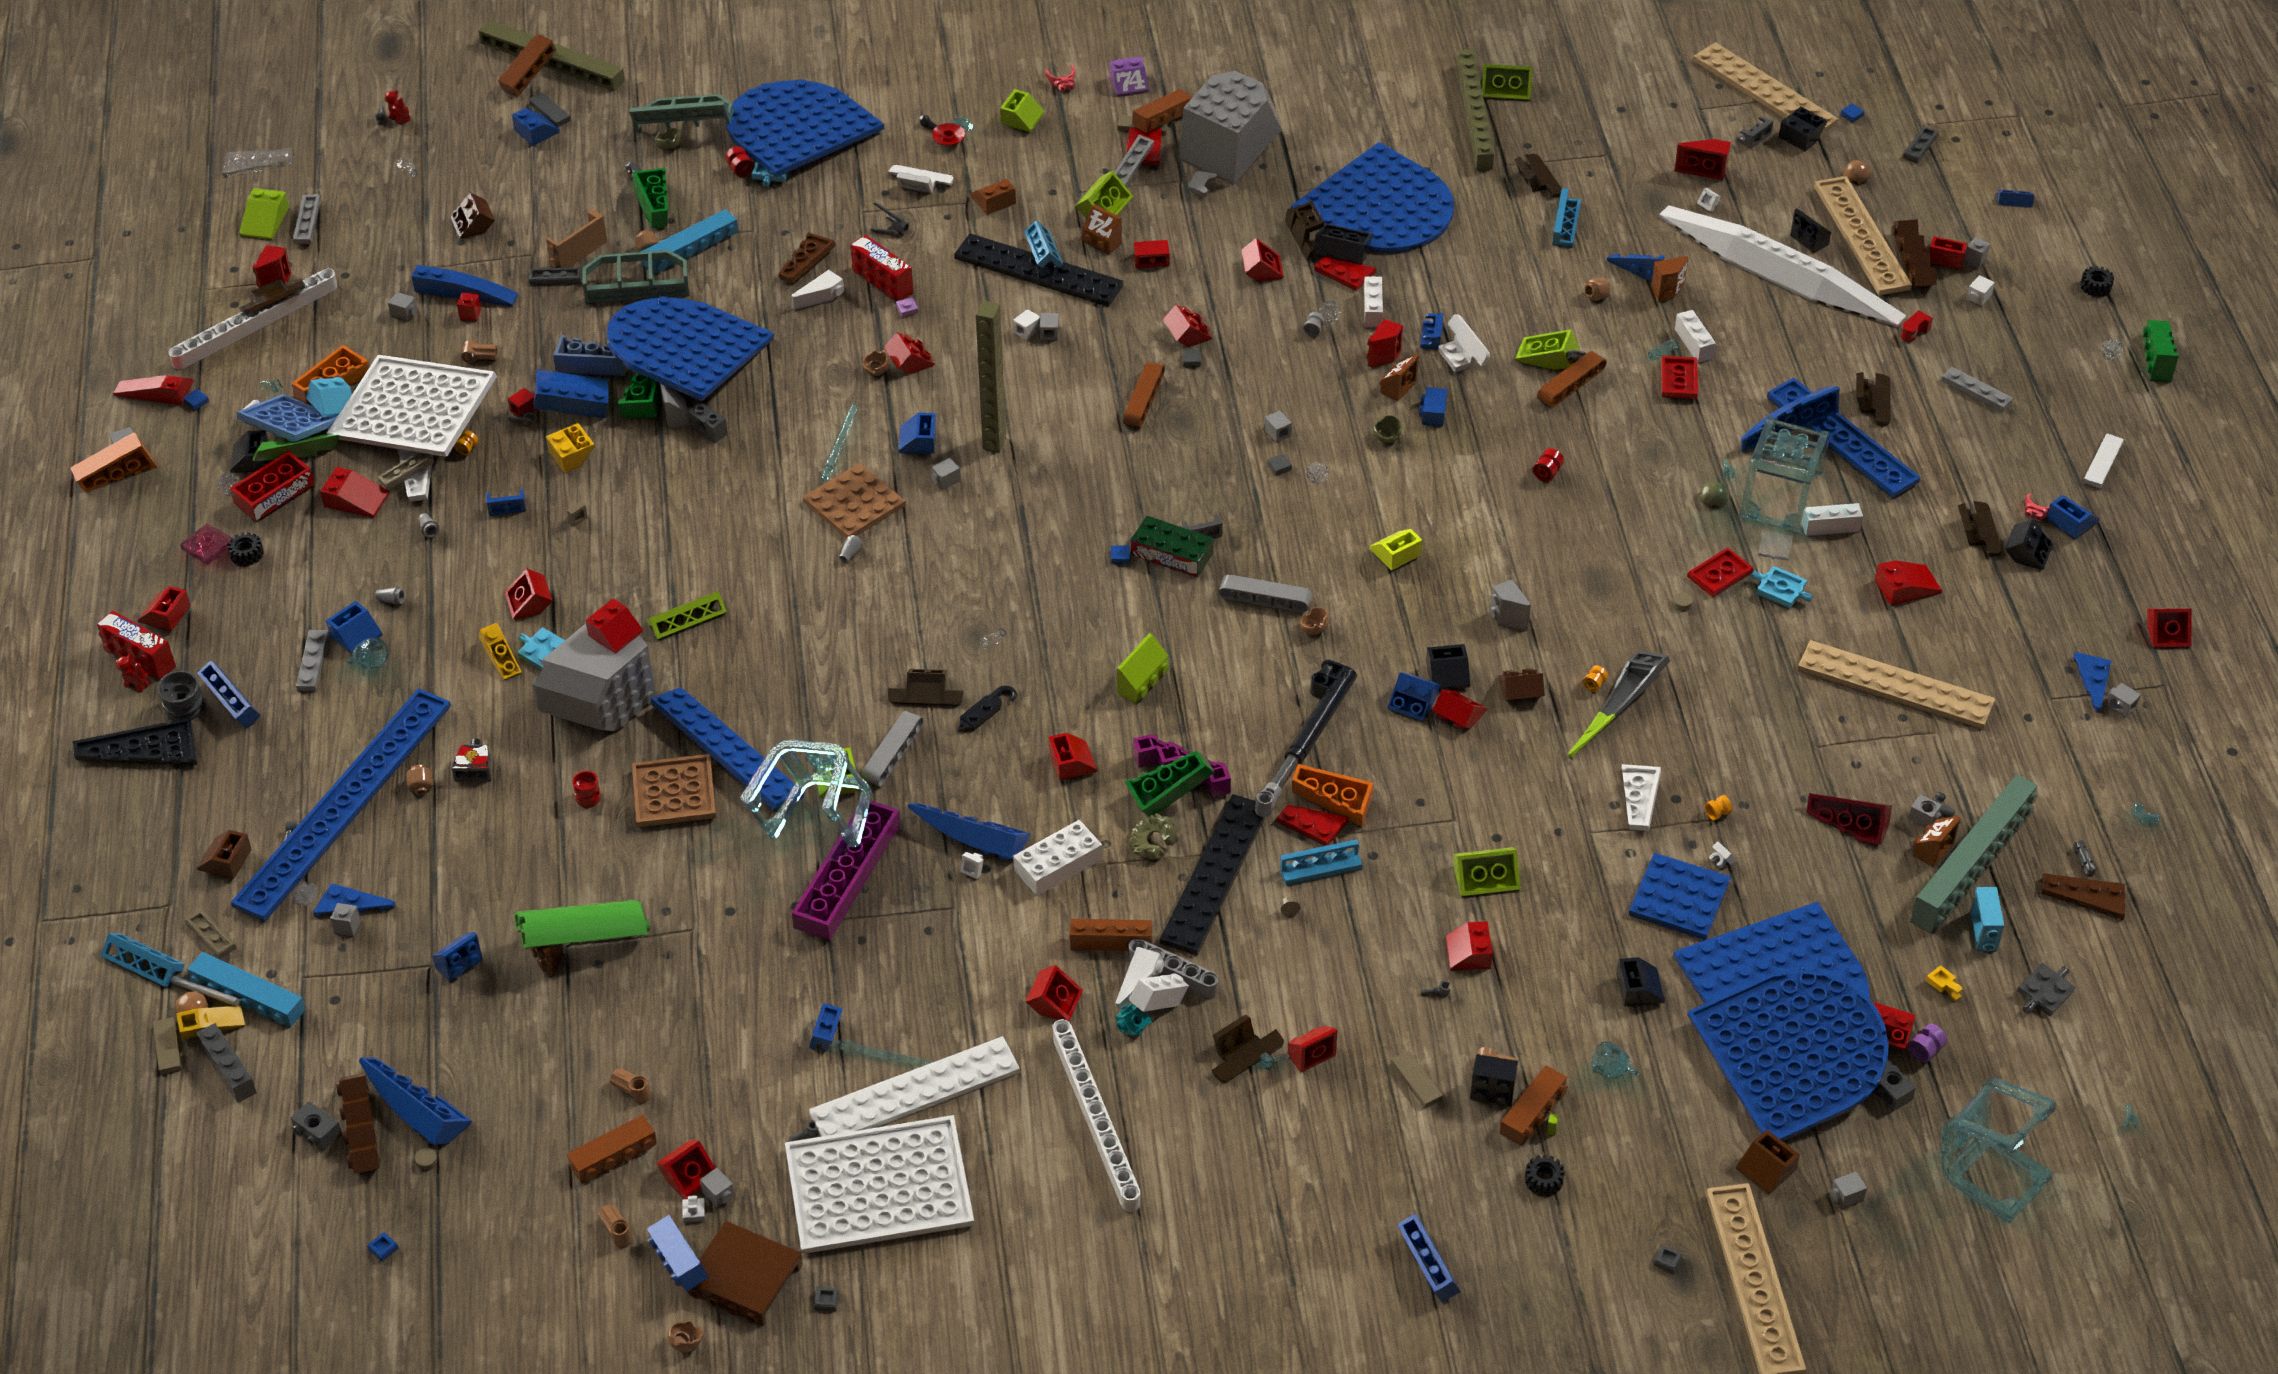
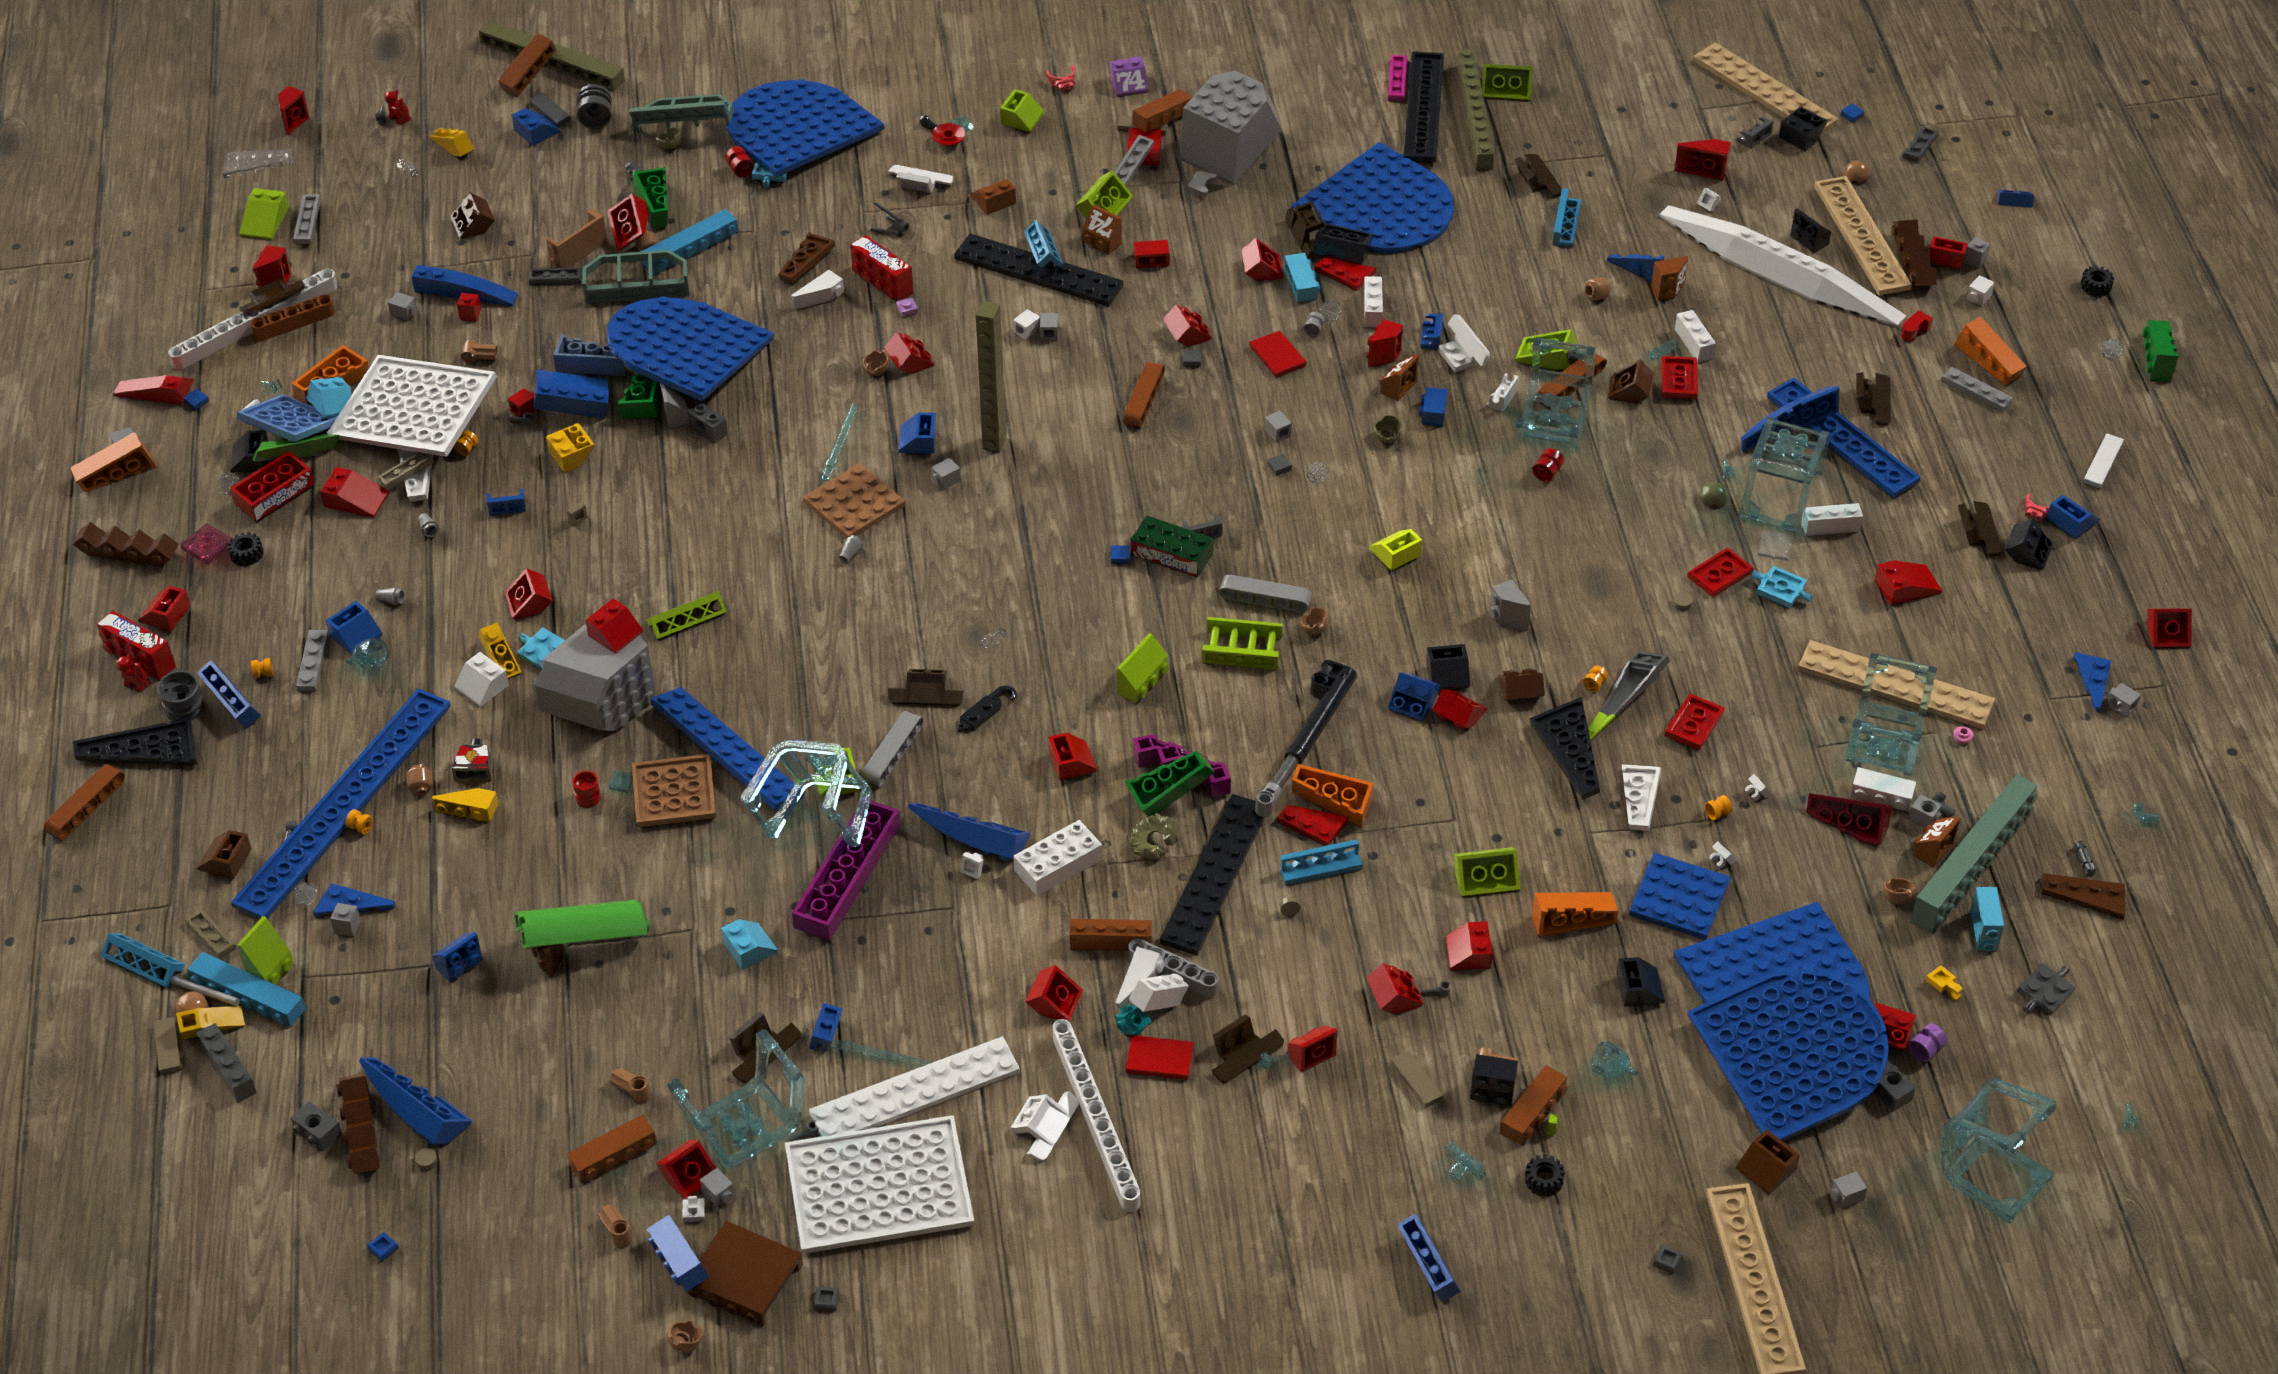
none -> dark orange beam [44,764,125,840]
none -> reddish brown brick [73,522,179,567]
none -> lime slope [237,916,294,985]
none -> dark orange beam [250,294,335,341]
none -> light orange wheel [251,658,274,679]
none -> red slope [278,85,310,136]
none -> light orange wheel [345,809,373,834]
none -> yellow slope [430,128,474,157]
none -> yellow slope [432,788,499,822]
none -> white slope [454,652,509,707]
none -> dark grey wheel [577,84,612,129]
none -> red slope [607,193,649,252]
none -> clear light blue tile [608,771,633,793]
none -> clear light blue windscreen [667,1029,805,1168]
none -> medium azure slope [721,919,778,970]
none -> dark brown plate [729,1012,801,1083]
none -> white plate [1011,1091,1079,1161]
none -> red tile [1126,1035,1194,1080]
none -> lime fence [1202,617,1283,670]
none -> red tile [1249,330,1306,378]
none -> medium azure brick [1284,253,1320,302]
none -> red slope [1366,963,1424,1014]
none -> dark pink tile [1388,55,1407,101]
none -> black plate [1403,51,1444,162]
none -> clear light blue tile [1446,1141,1486,1180]
none -> white hinge [1487,373,1519,412]
none -> clear light blue windscreen [1515,337,1596,448]
none -> black wing [1530,697,1600,800]
none -> orange wedge [1532,892,1618,937]
none -> reddish brown slope [1608,359,1654,403]
none -> red plate [1665,693,1725,750]
none -> white tile [1745,774,1772,801]
none -> clear light blue windscreen [1845,653,1937,777]
none -> white brick [1850,767,1916,812]
none -> medium nougat hair [1884,877,1915,905]
none -> bright pink plate [1953,727,1973,745]
none -> orange wedge [1954,316,2027,385]

